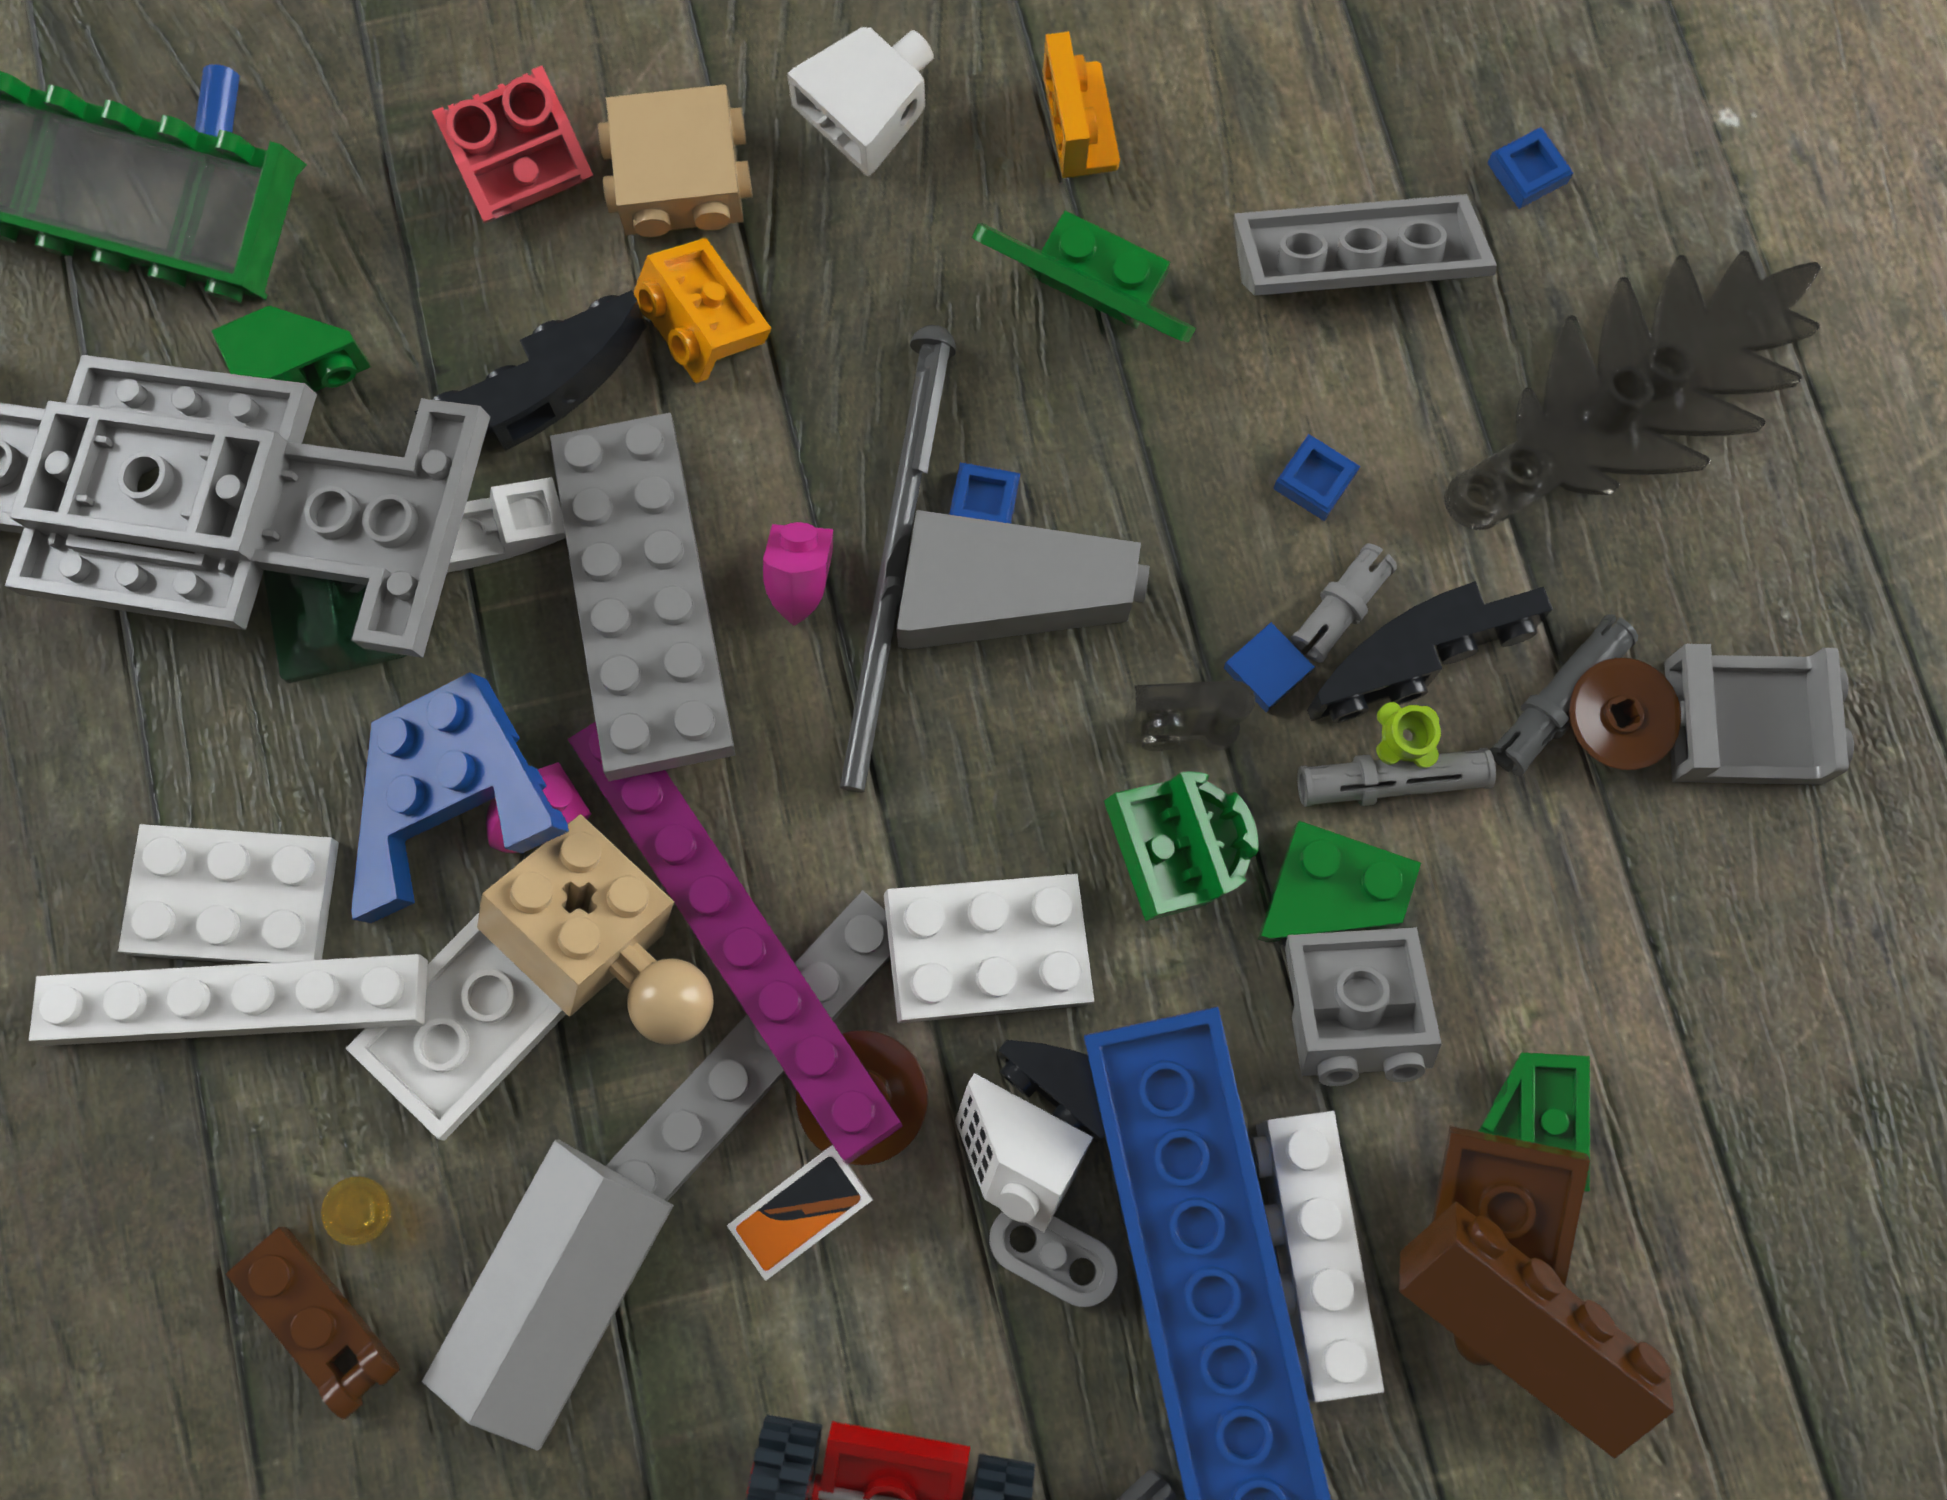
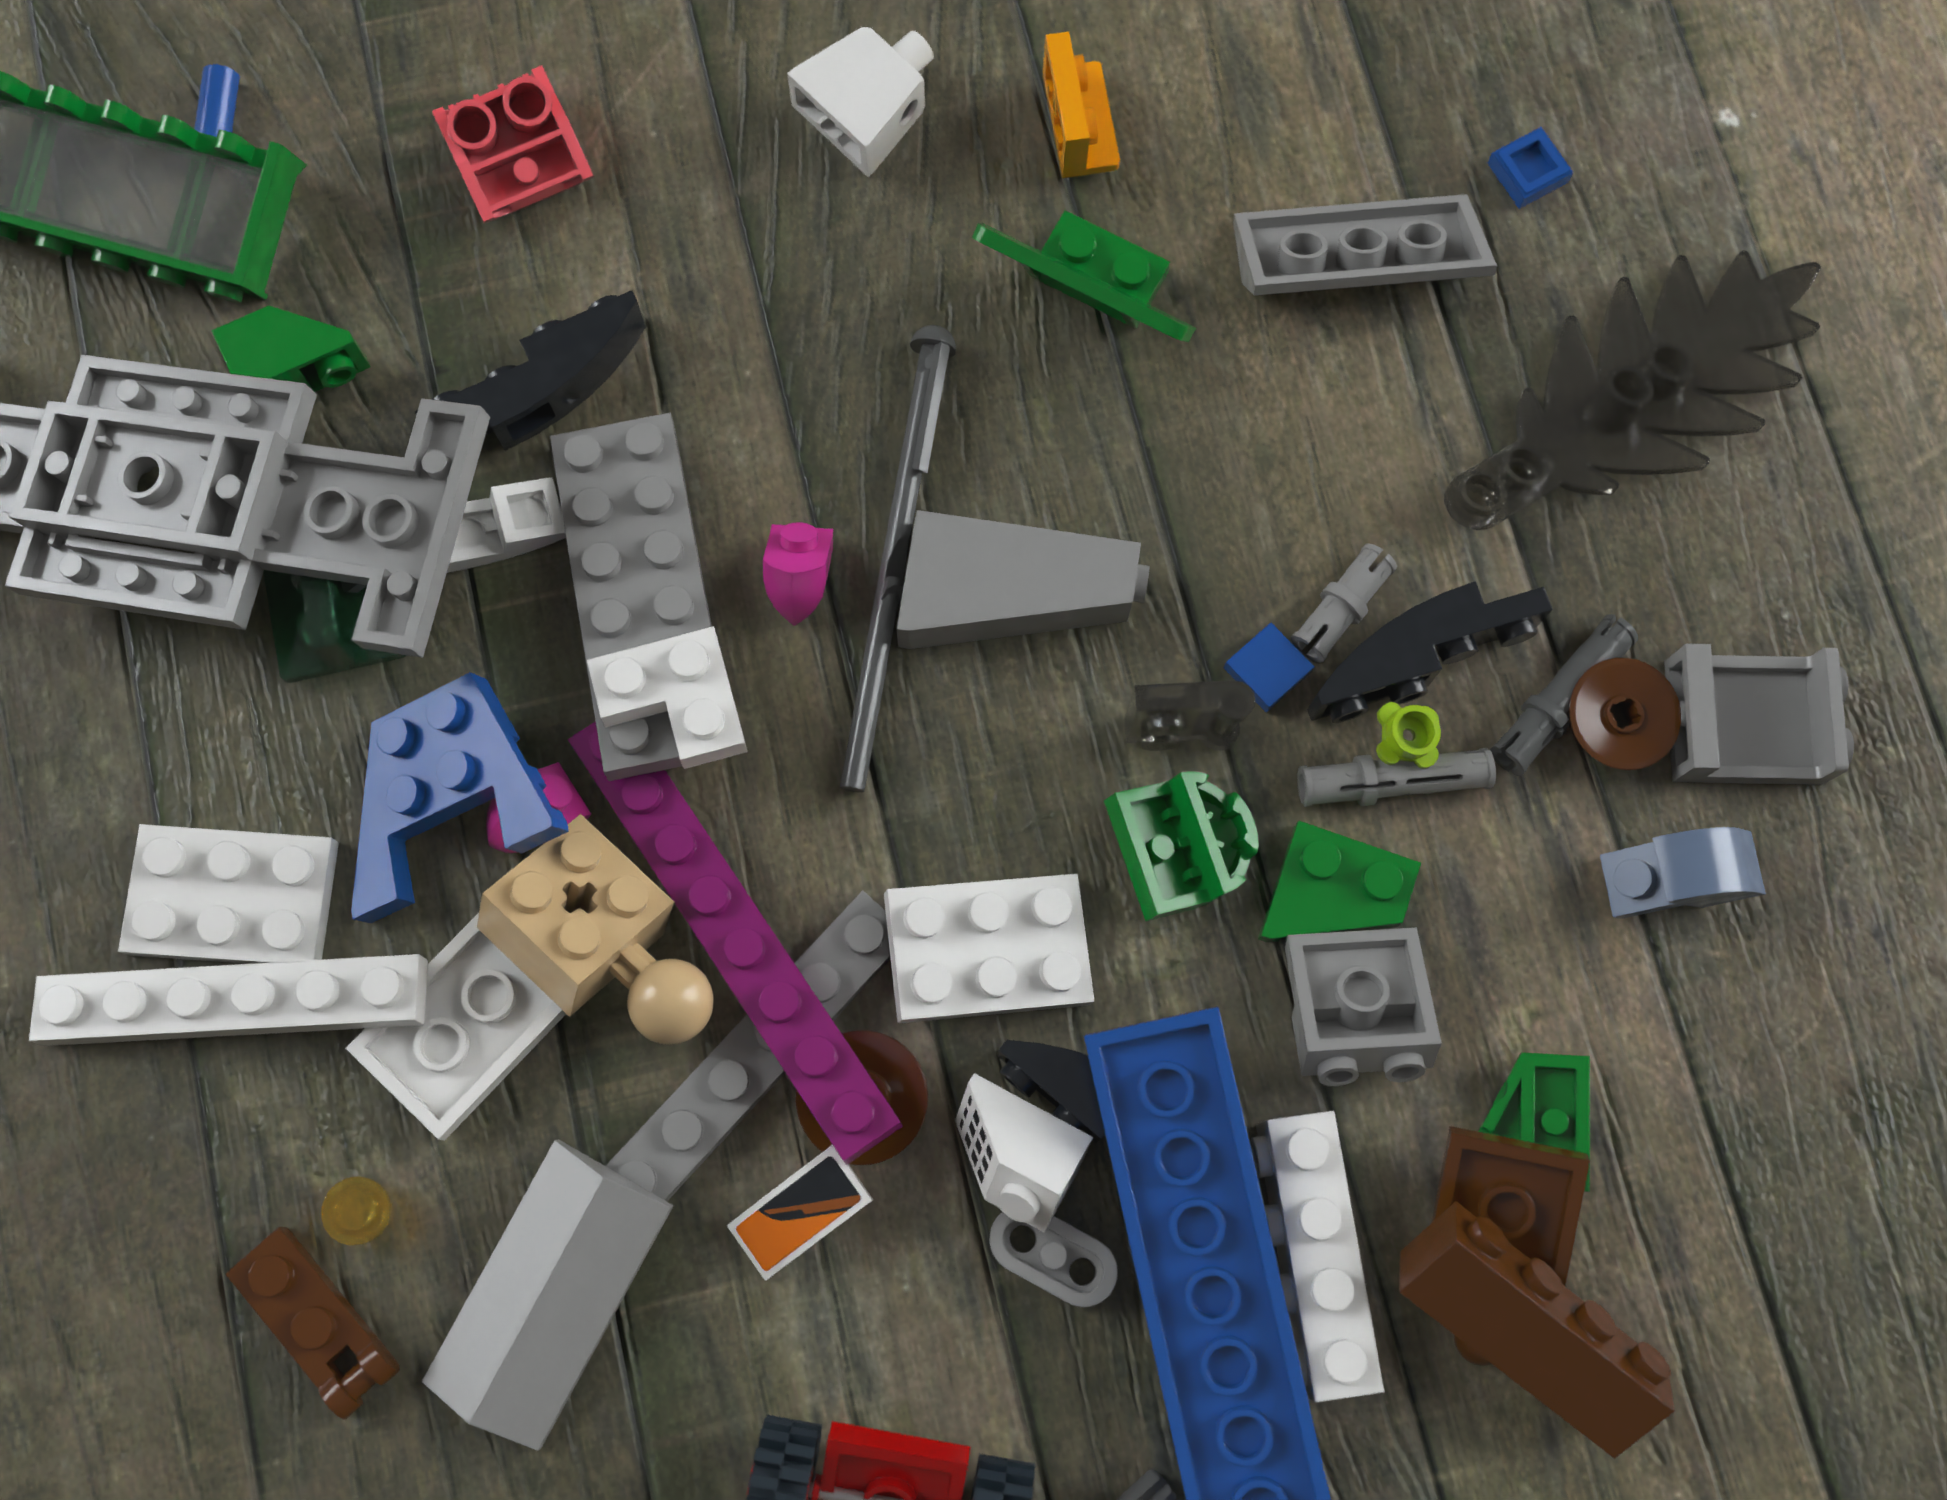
tan brick [598,84,752,237] -> none
light orange bracket [634,238,772,383] -> none
blue tile [949,462,1020,524] -> none
blue tile [1273,434,1360,521] -> none
none -> white plate [587,626,748,769]
none -> sand blue brick [1600,827,1766,919]

